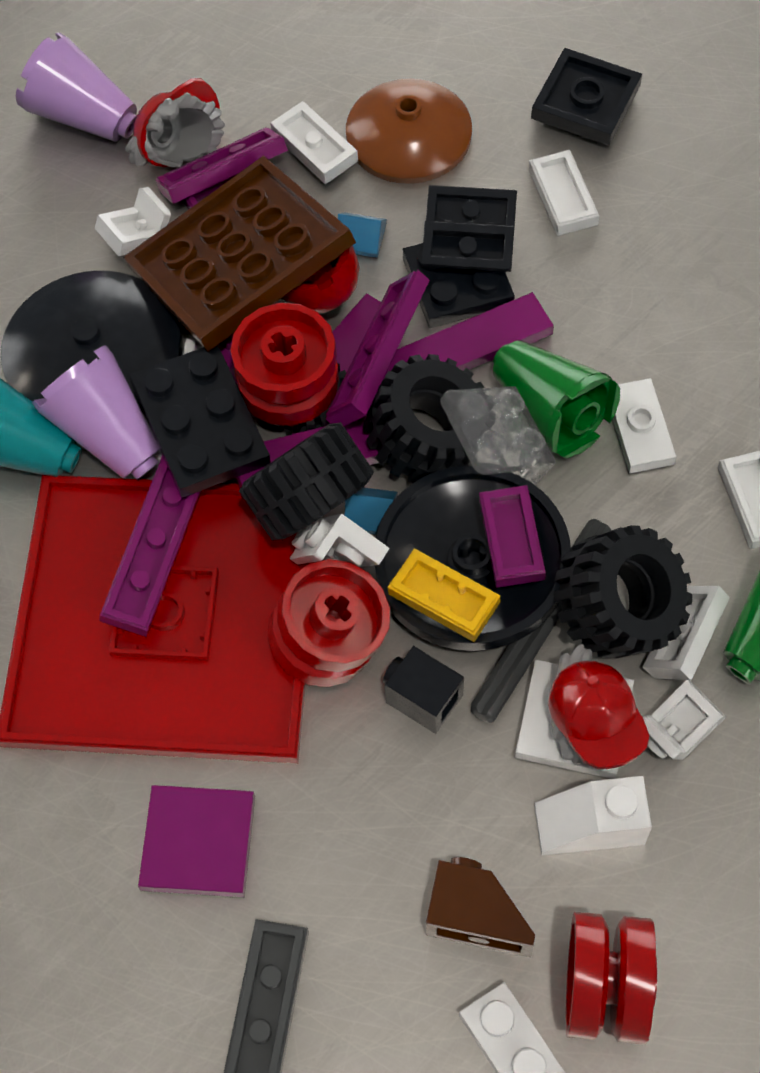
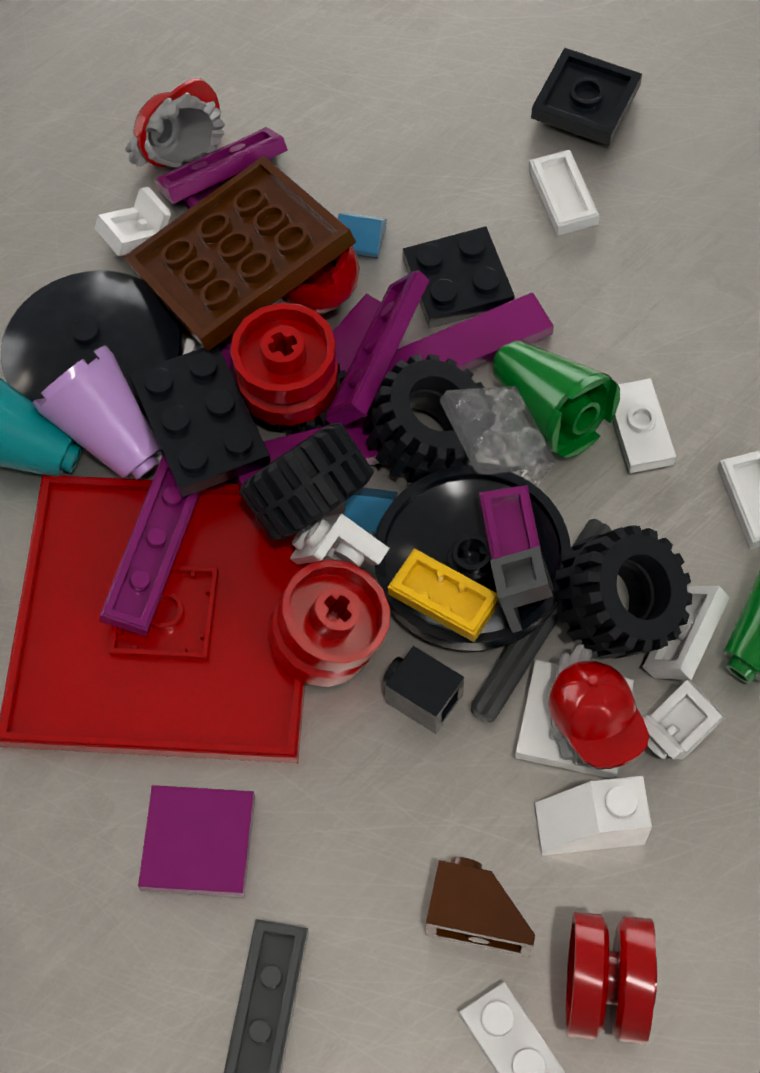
lavender cone [16,32,137,142] -> none
white plate [270,101,358,185] -> none
dark orange dish [346,78,472,184] -> none
black slope [421,185,517,272] -> none
none -> dark grey panel [490,546,554,633]

